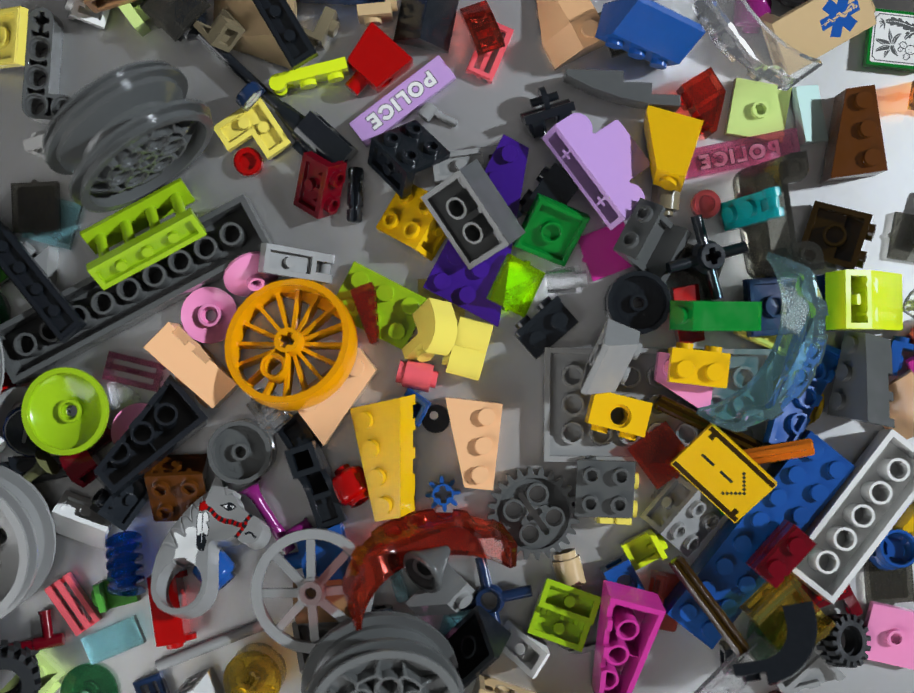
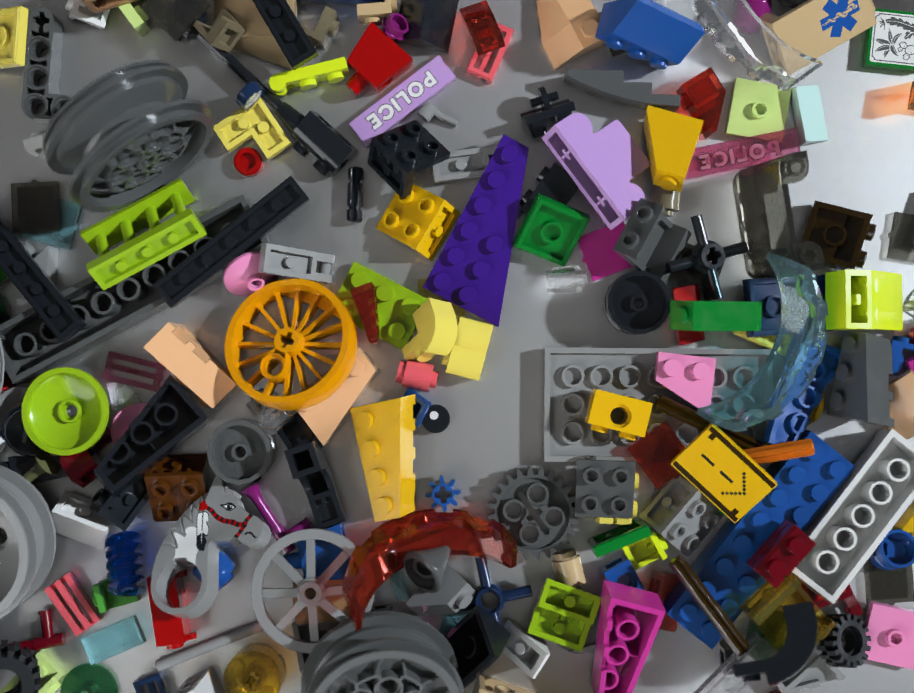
bright pink dish [181,287,238,344] -> none
dark red bracket [293,151,347,219] -> none
red head [332,464,370,508] -> none
dark grey slope [420,159,526,270] -> none
light nougat wedge [445,397,503,491] -> none
clear neon green piece [486,253,545,318] -> none
black bracket [513,296,578,360] -> none
light grey slope [580,318,643,395] -> none
yellow bracket [667,342,731,389] -> none
coral tile [690,190,721,219] -> none
teal plate [720,186,785,231] -> none
reddish brown wedge [820,85,888,184] -> none
none -> black tile [153,176,310,309]
none -> magenta plate [382,13,409,41]
none -> green tile [587,519,652,558]

